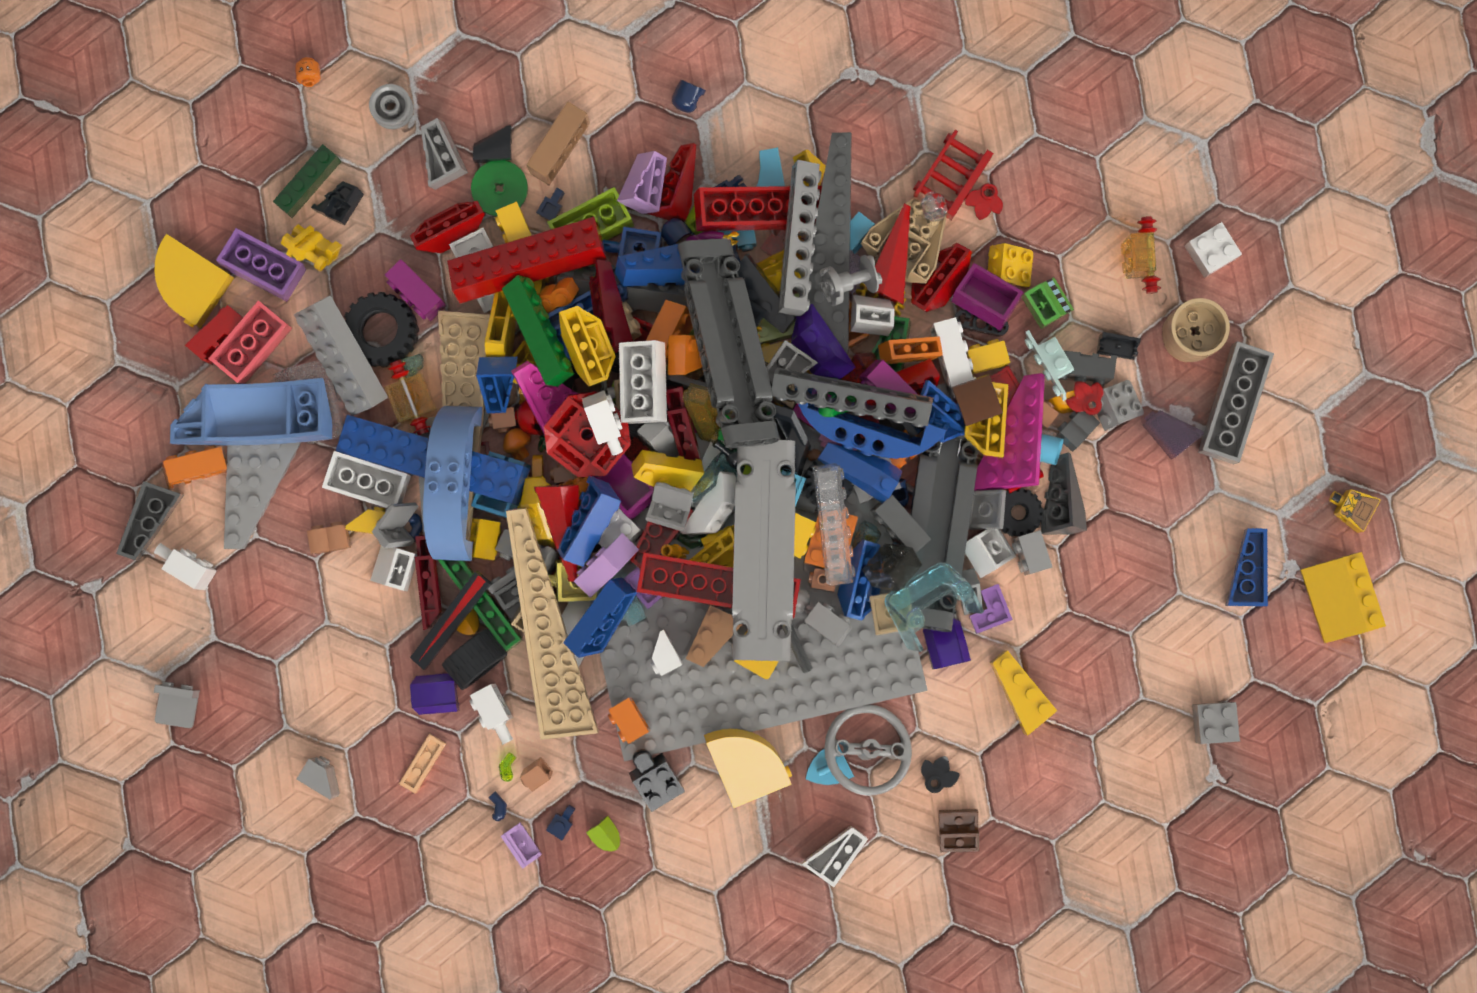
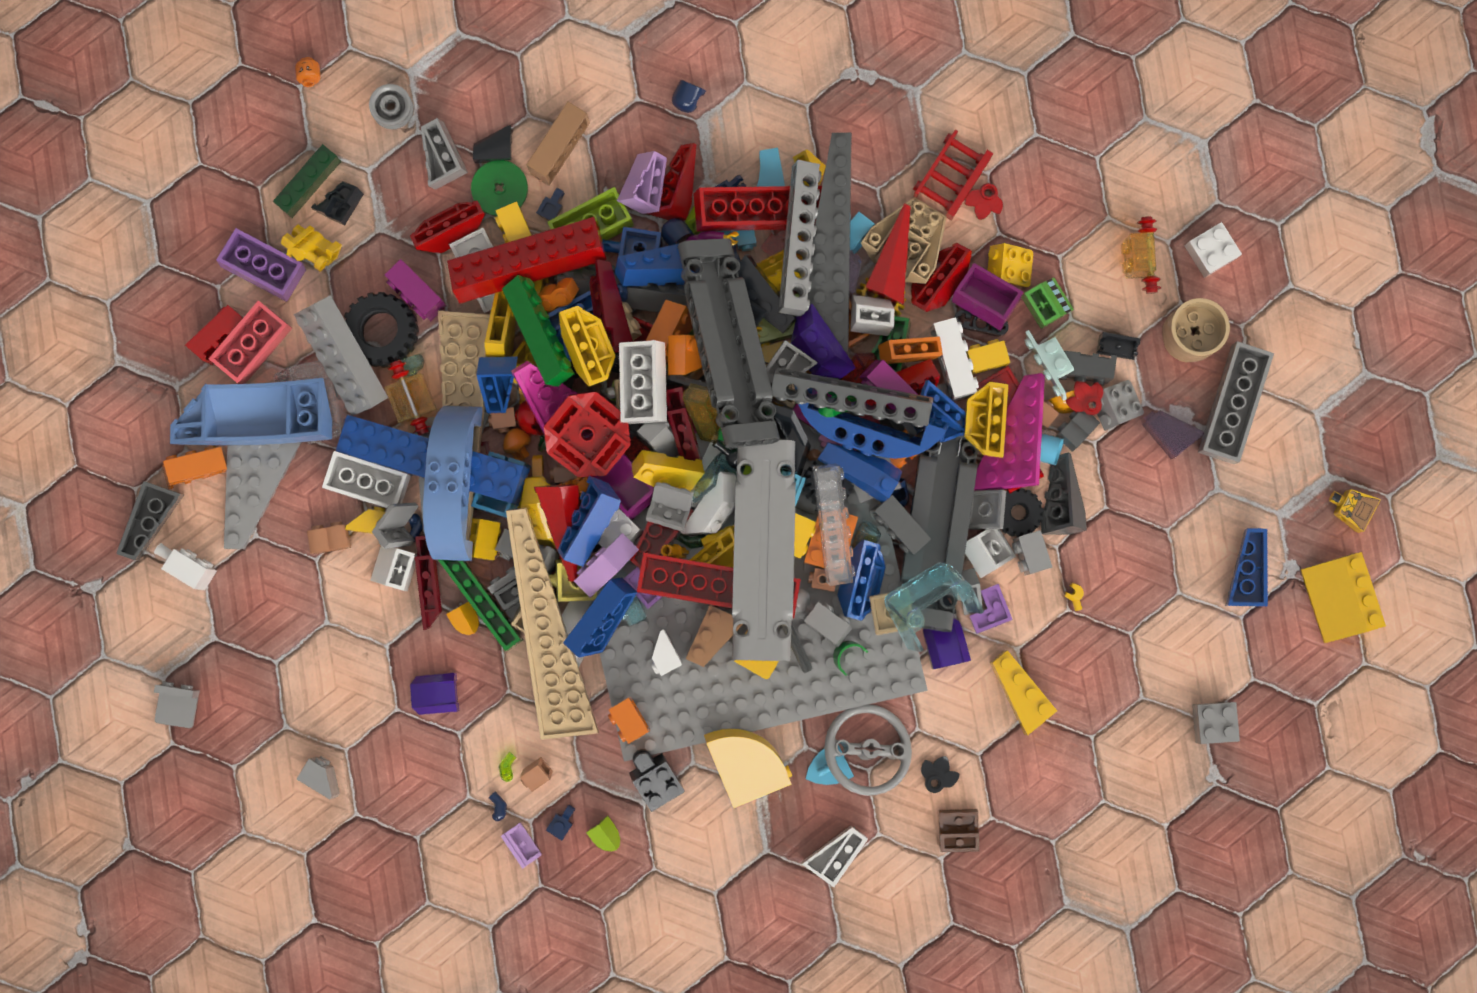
yellow brick [154,234,234,328] -> none
light nougat tile [399,733,447,794] -> none
black tile [410,571,492,670] -> none
black tyre [442,629,507,690] -> none
white brick [469,684,513,745] -> none
white brick [582,391,623,455] -> none
light grey piece [820,255,882,306] -> none
clear smoke brick [862,543,922,592] -> none
clear head [921,192,948,222] -> none
reddish brown slope [952,374,1003,426] -> none
none -> green helmet [833,641,868,676]
none -> yellow piece [1064,582,1084,611]

